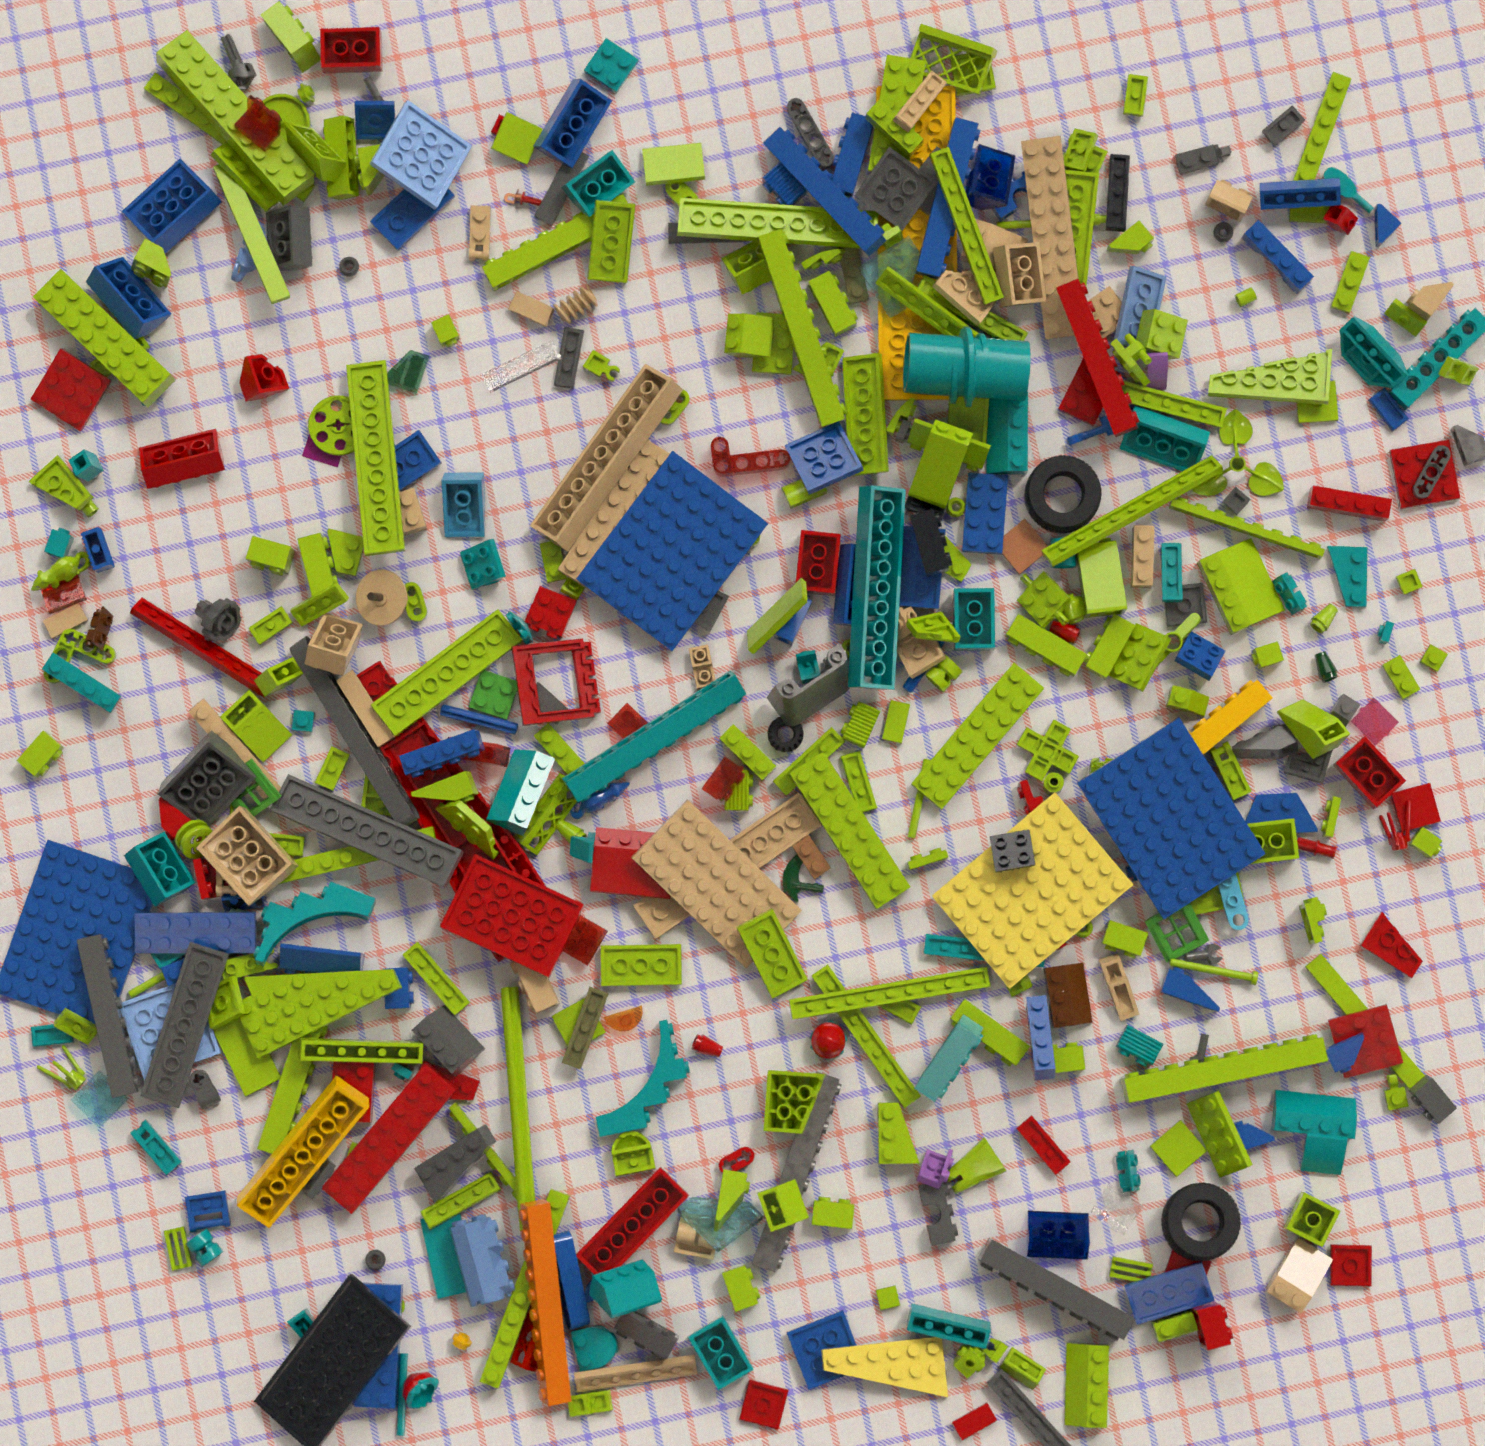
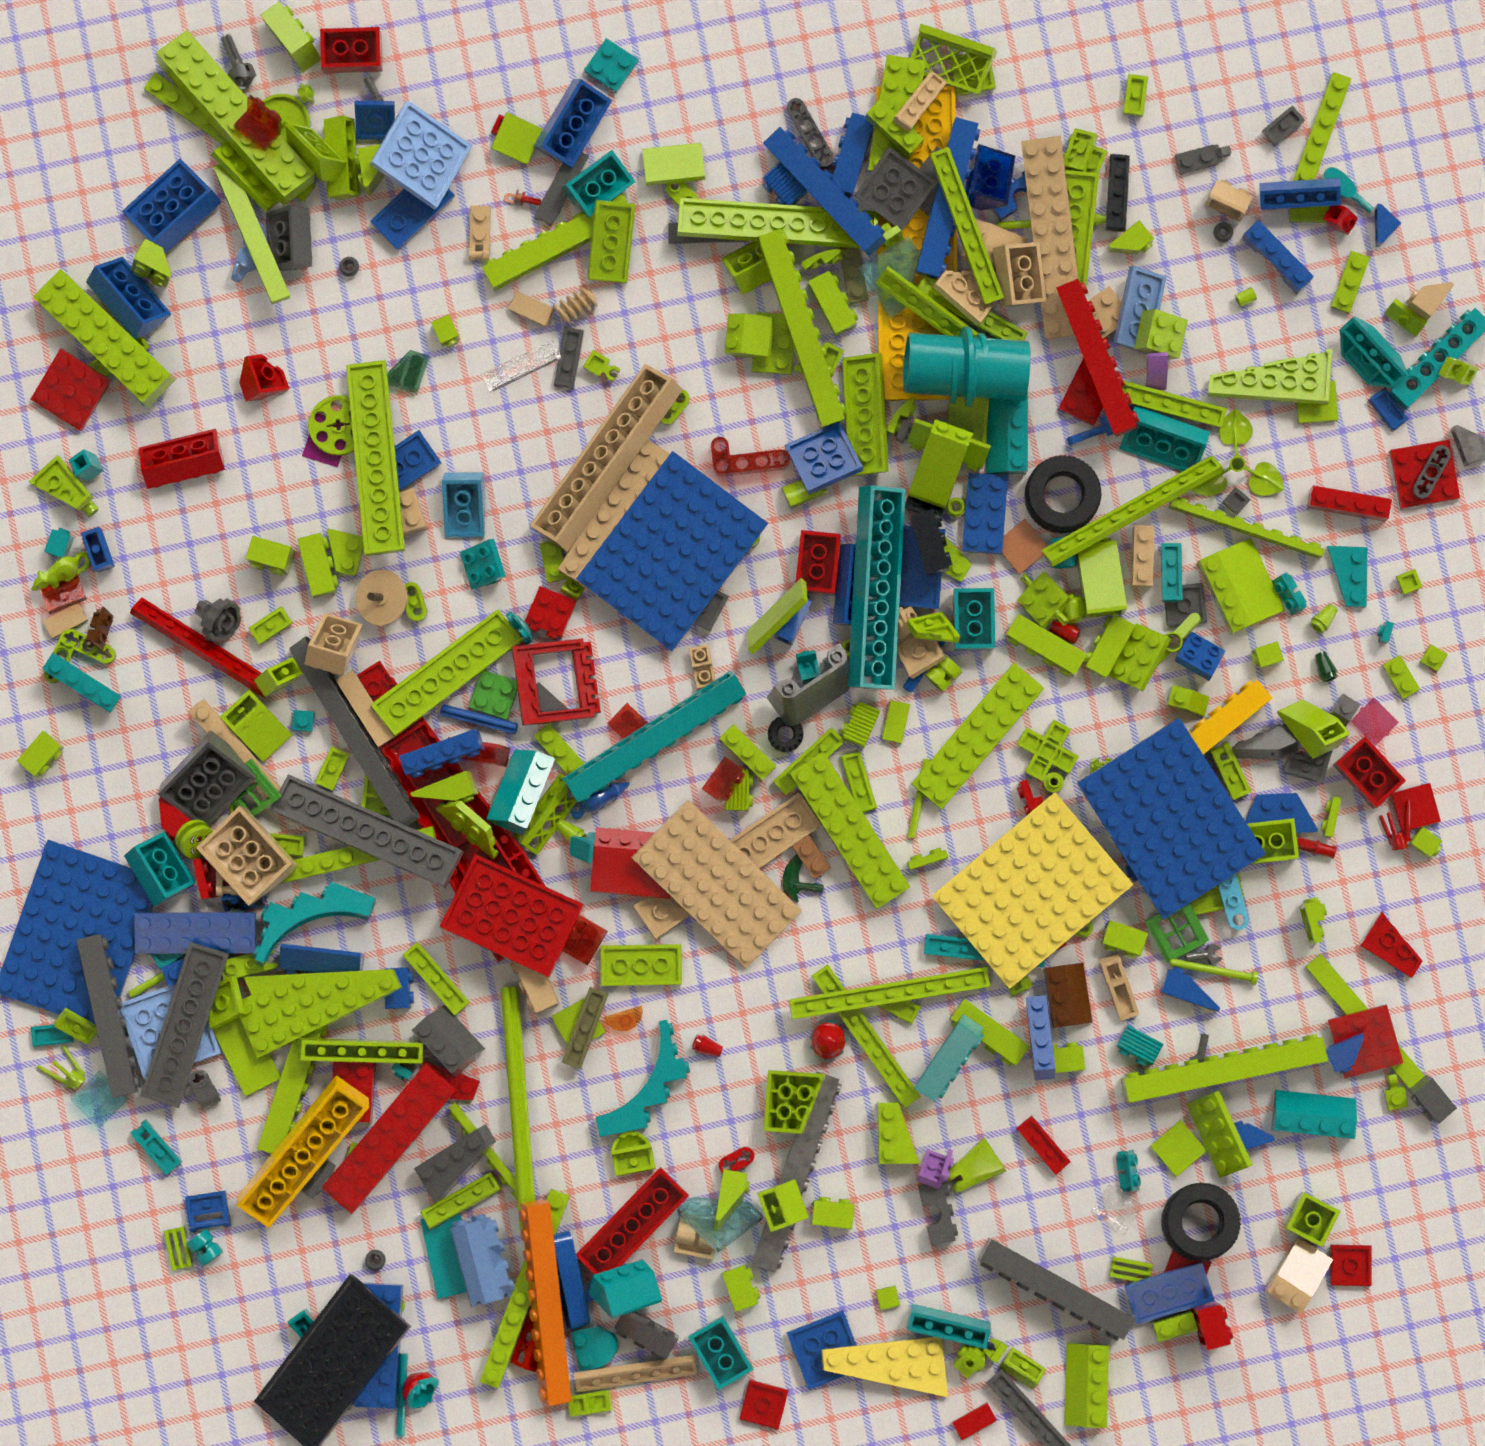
lime plate [290,582,349,627] -> none
yellow plate [452,1332,472,1350] -> none
lime plate [736,908,808,999] -> none
hinge [989,829,1035,873] -> none
clear blue slope [1026,1211,1090,1260] -> none
lime plate [1110,333,1152,387] -> none
teal slope [1300,1133,1347,1175] -> none

